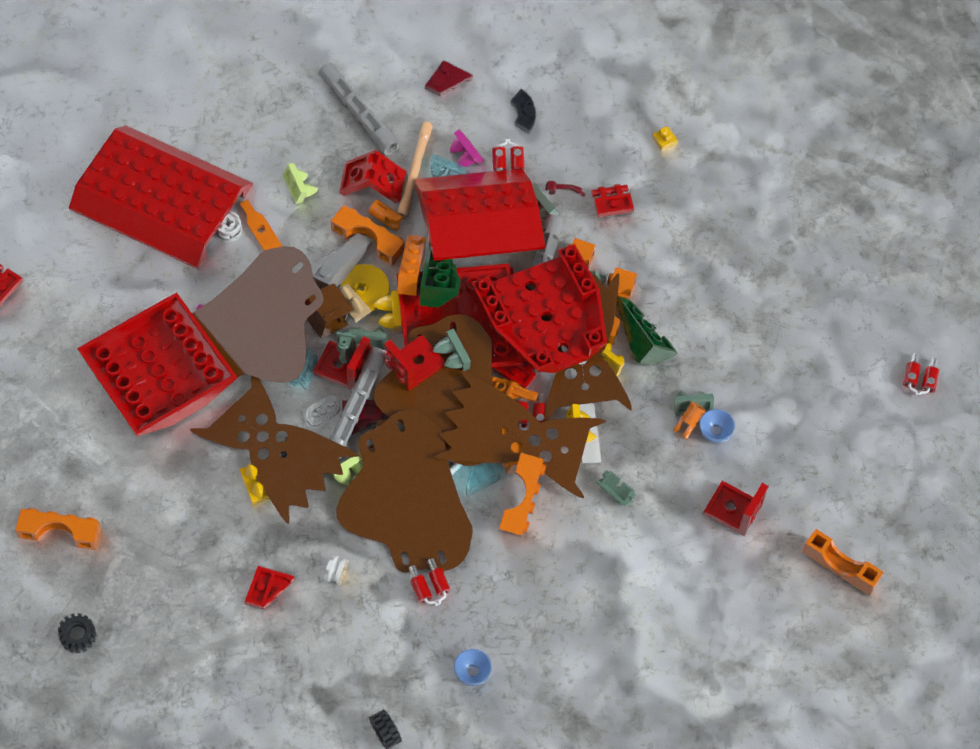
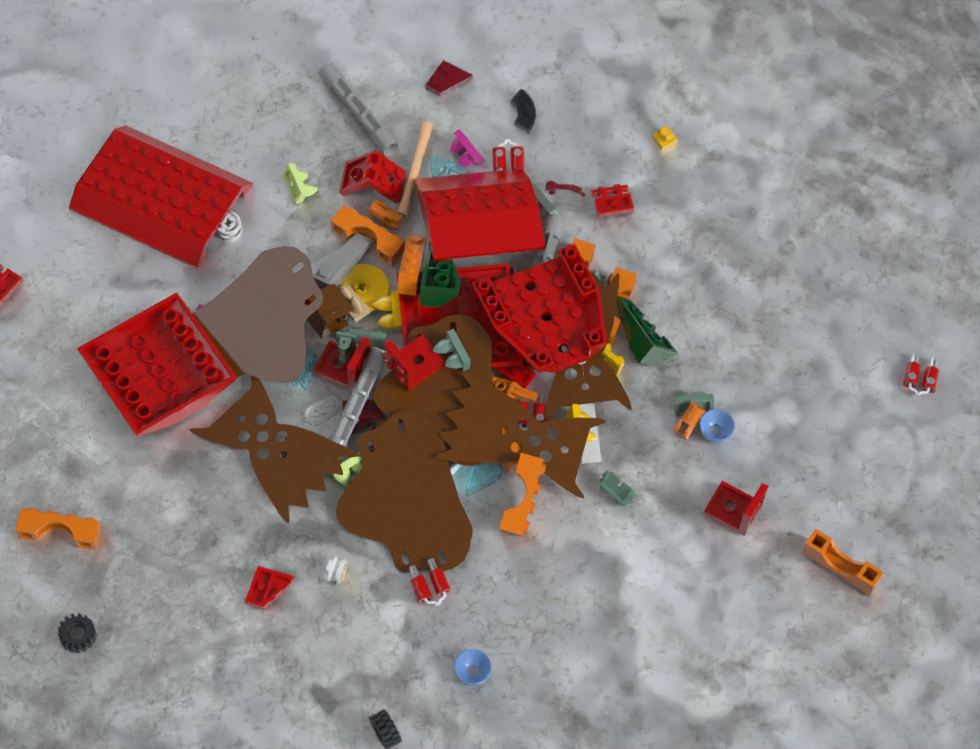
yellow tile [239,464,270,505] -> none
orange piece [240,199,282,251] -> none

